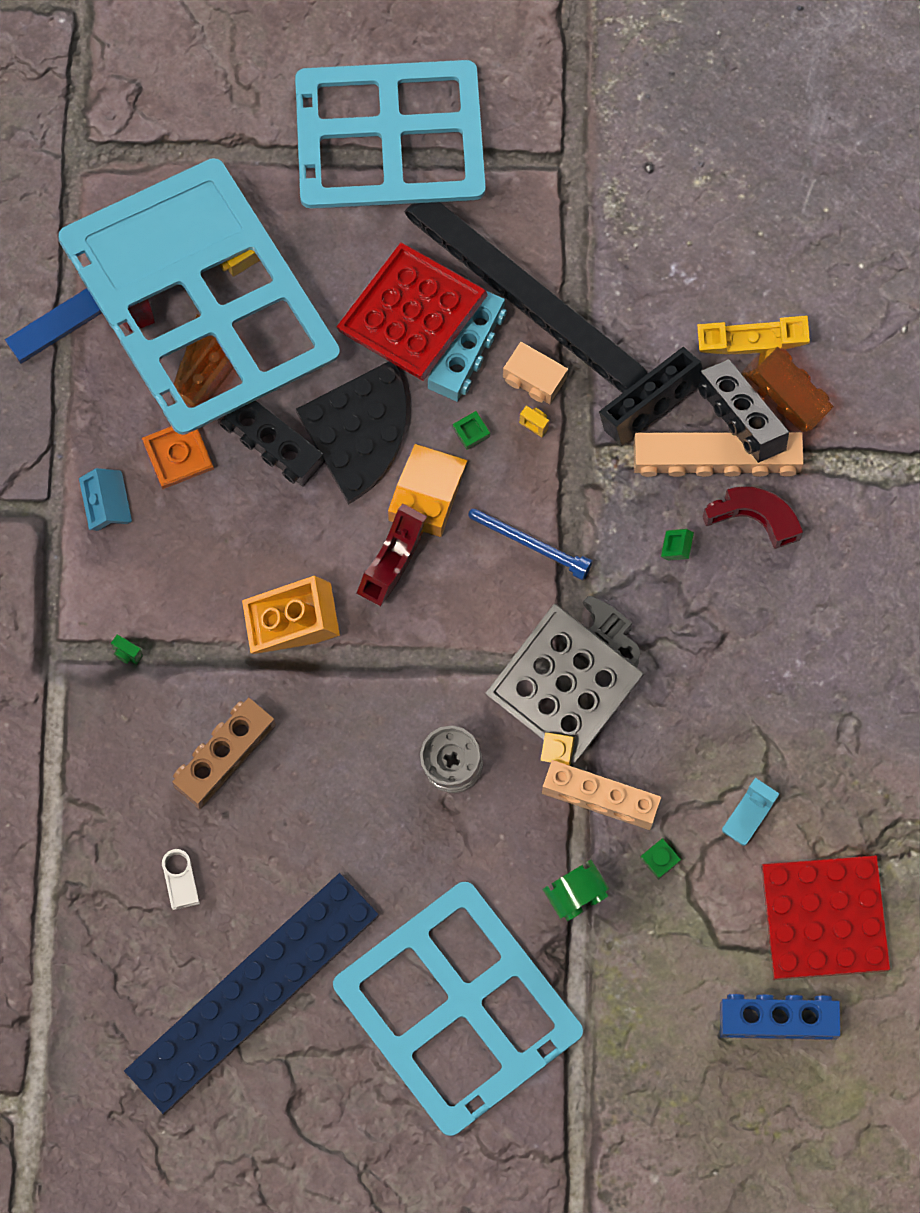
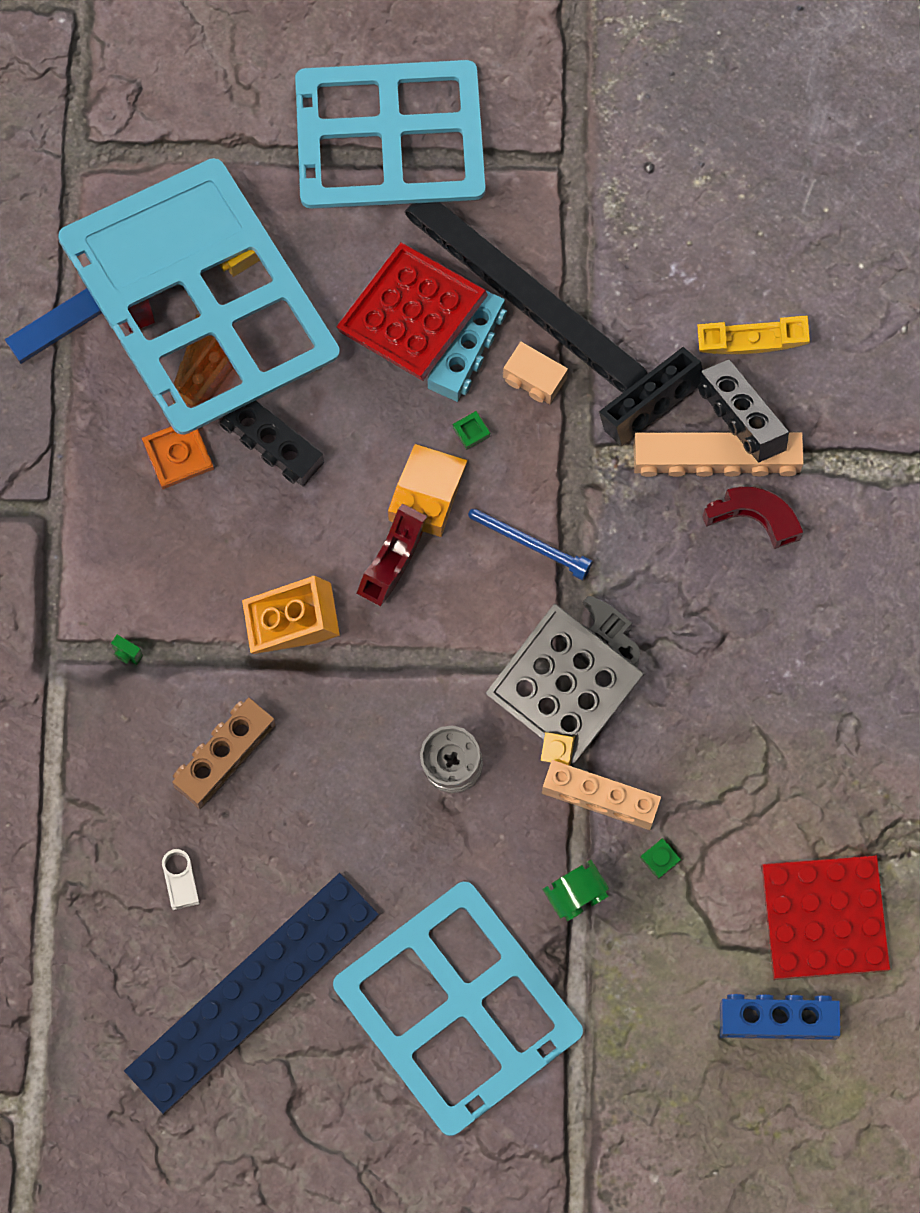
dark azure panel [79,468,132,531] -> none
black plate [296,361,406,505] -> none
yellow plate [519,406,549,437] -> none
green plate [661,529,694,561] -> none
medium azure bracket [722,778,779,846] -> none
clear orange wedge [741,346,834,432] -> none

